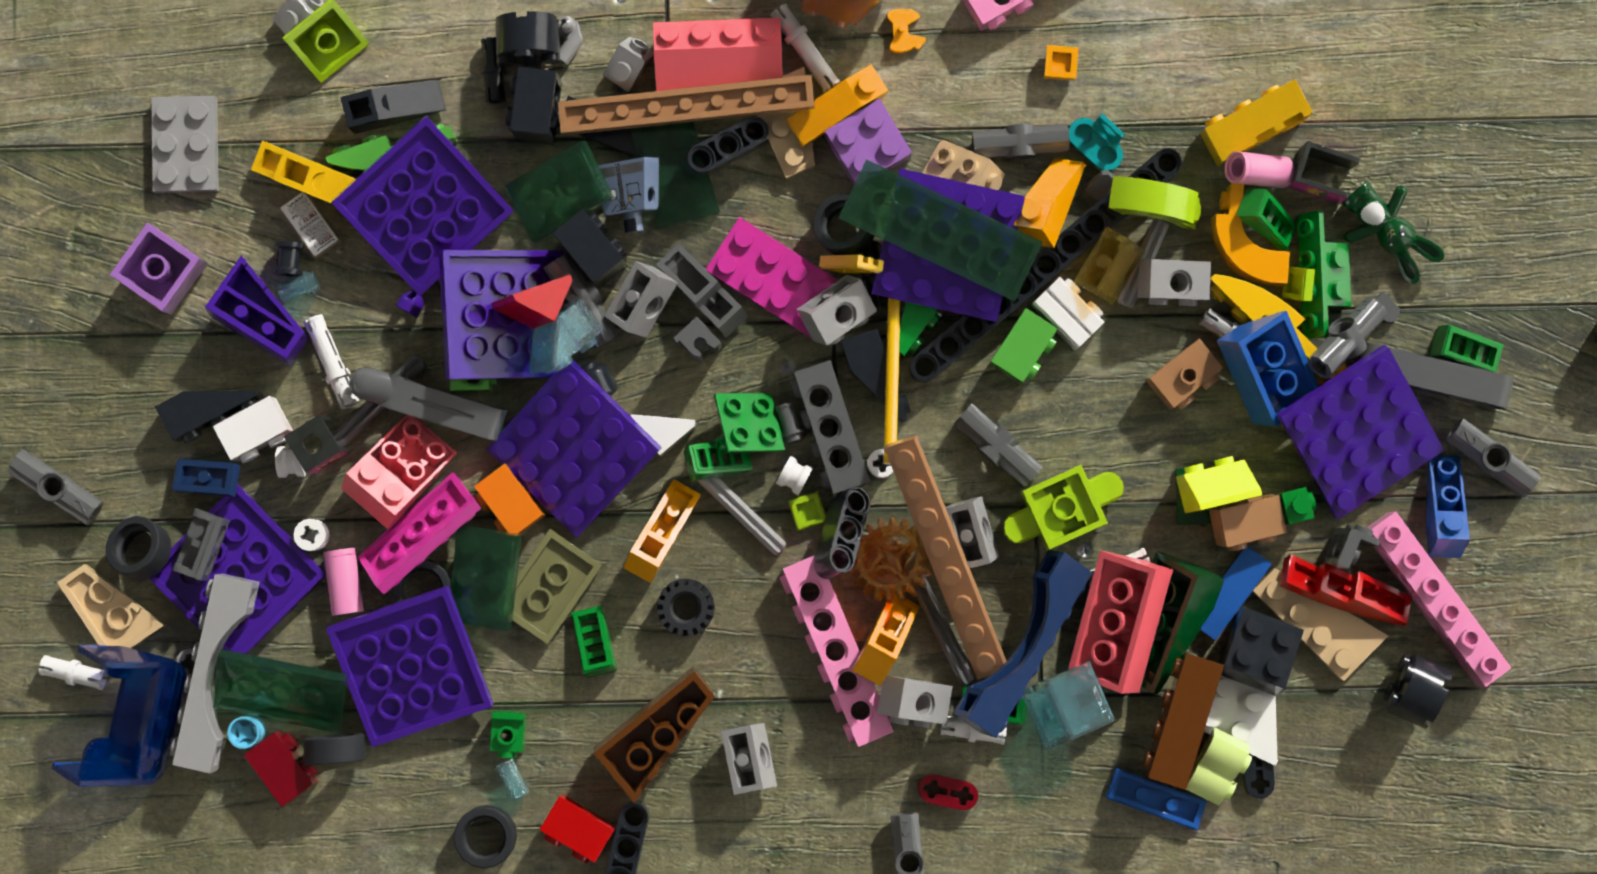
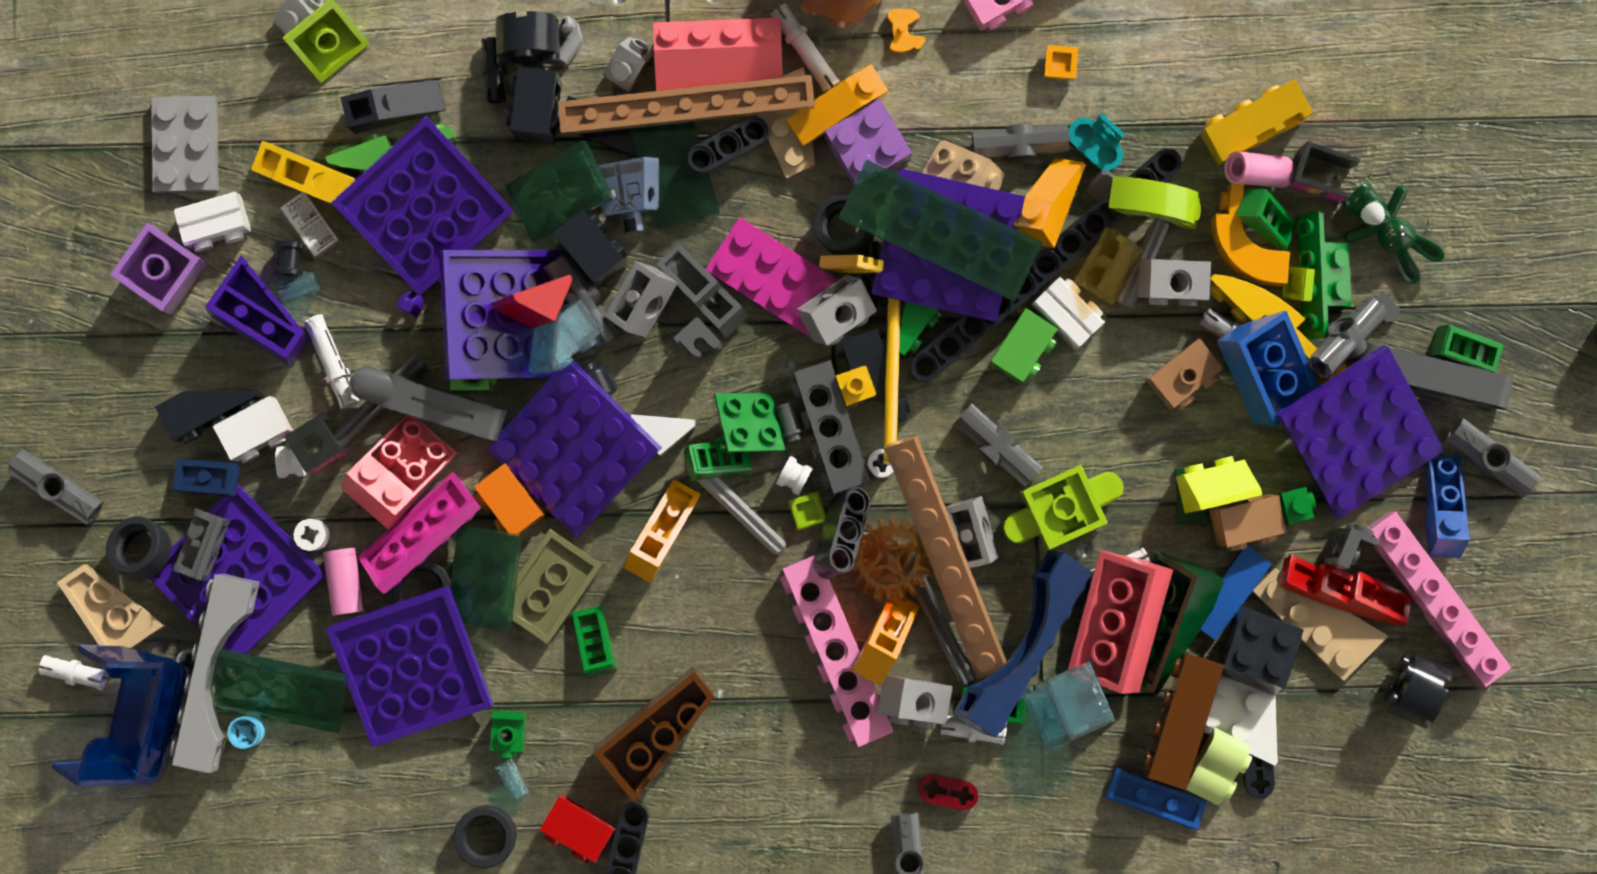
dark red brick [244,730,319,807] -> none
black tyre [303,733,366,765] -> none
black tyre [657,579,715,636] -> none
light grey brick [721,723,777,795] -> none
none -> white brick [174,192,251,252]
none -> yellow bracket [836,366,876,408]

